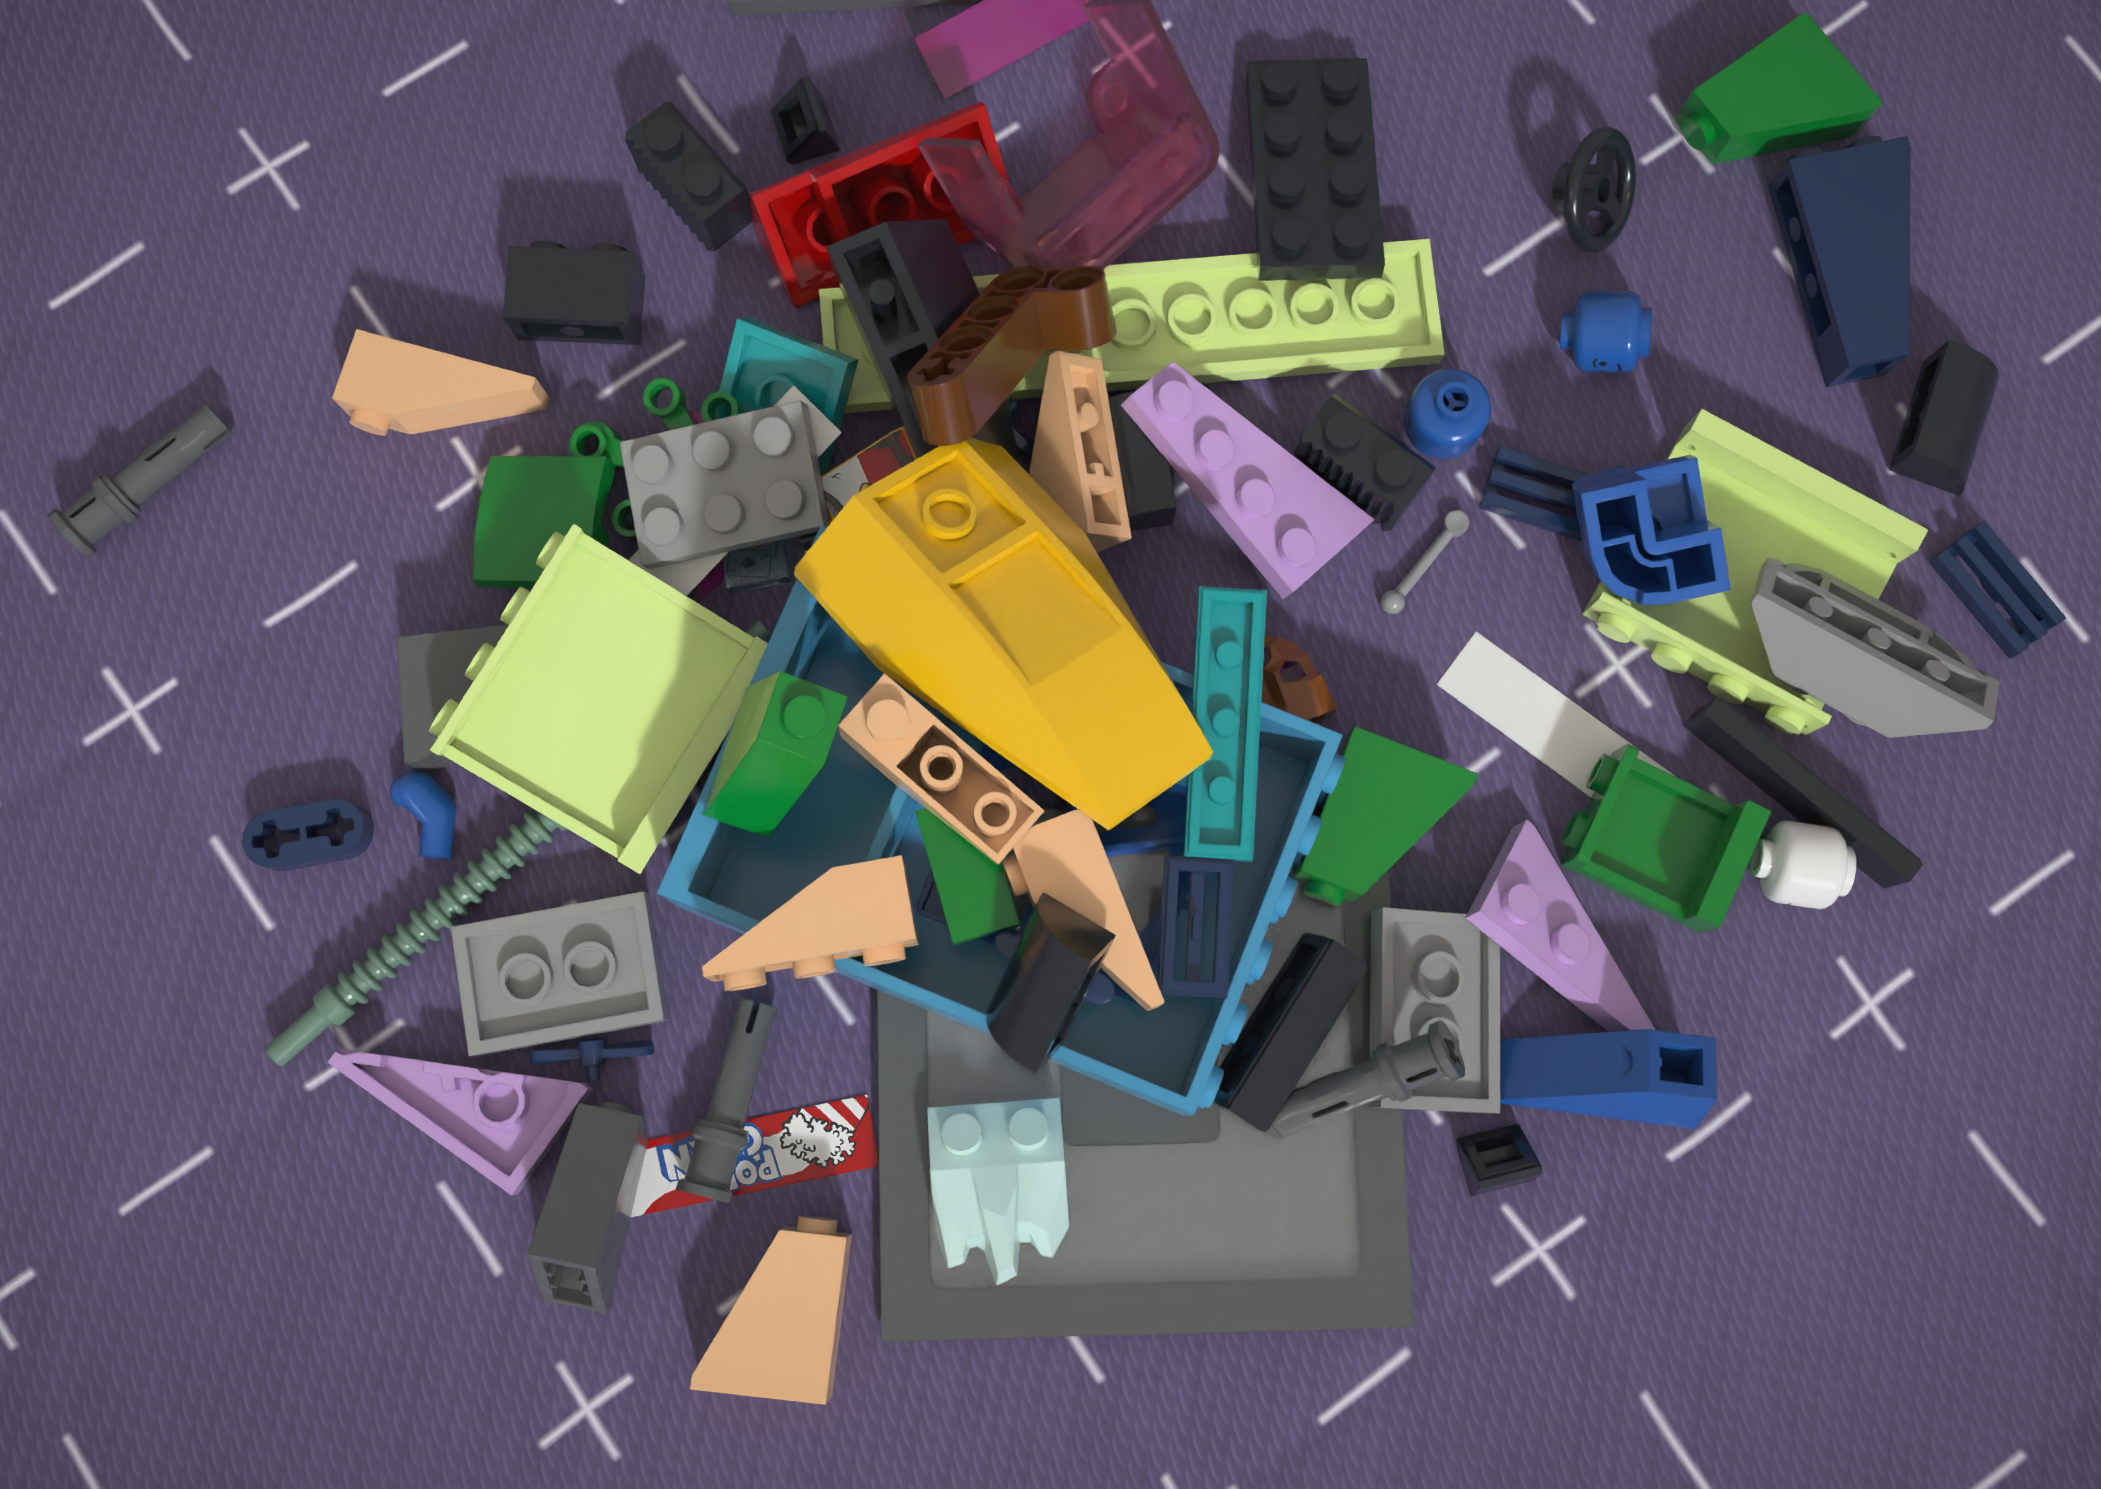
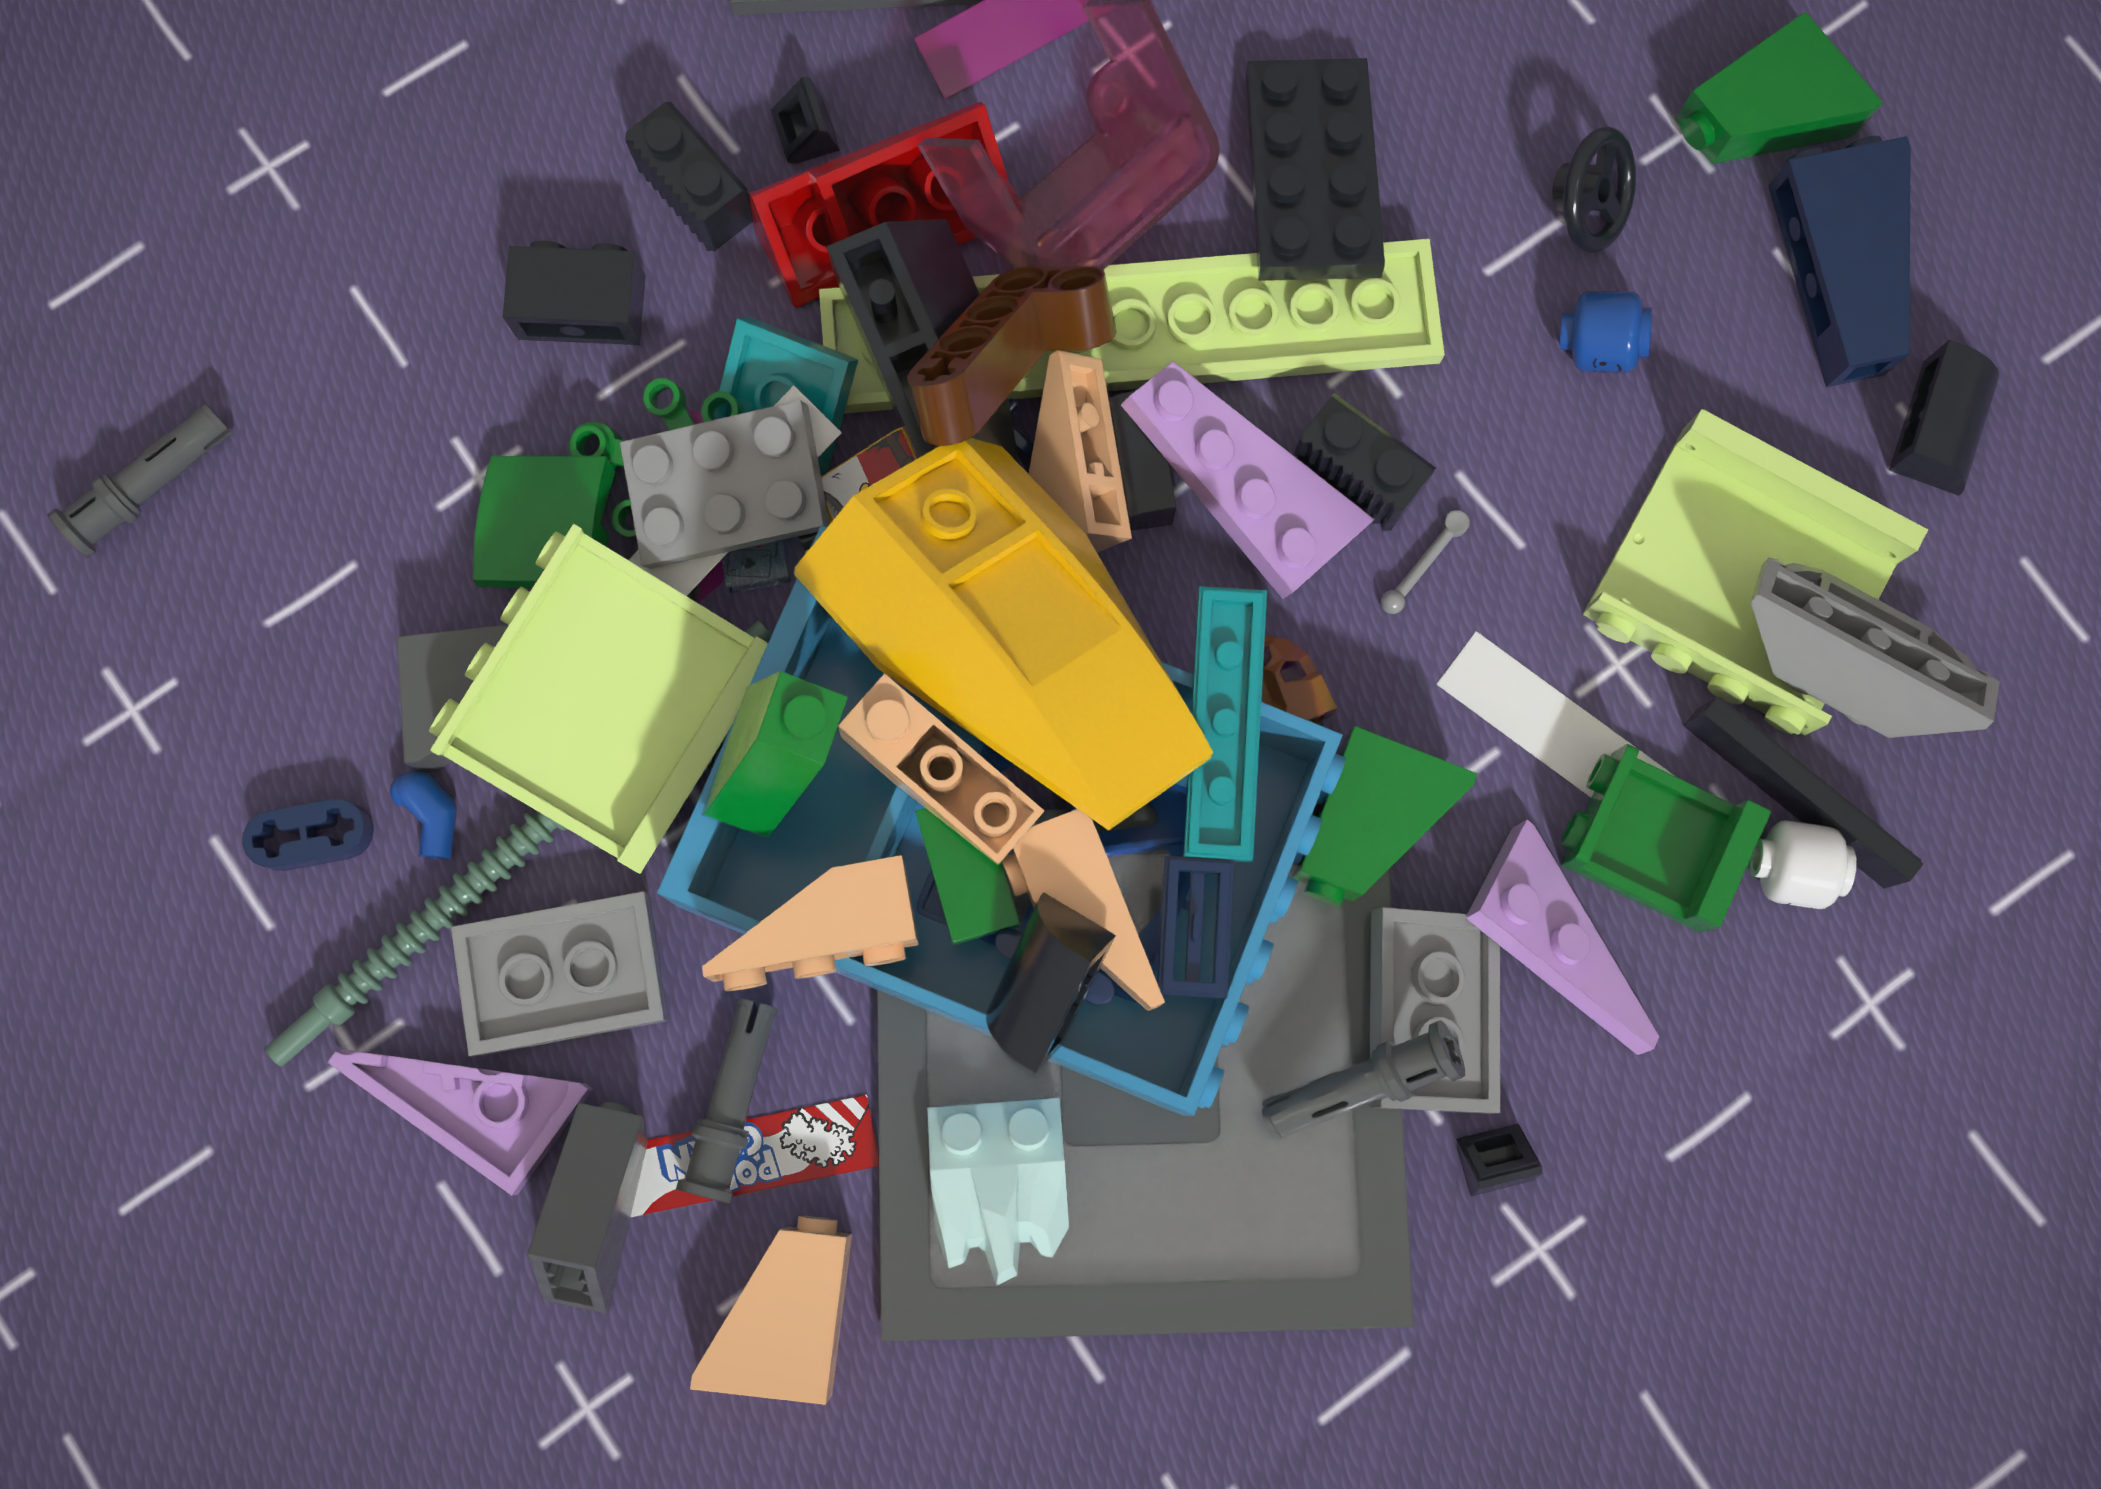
light nougat slope [332,329,550,436] -> none
dark blue piece [530,1038,654,1082] -> none
black slope [1213,932,1368,1132] -> none
blue head [1403,368,1492,460] -> none
dark blue tile [1479,446,1590,541] -> none
blue slope [1500,1029,1717,1129] -> none
blue brick [1572,454,1731,605] -> none
dark blue tile [1929,520,2066,659] -> none

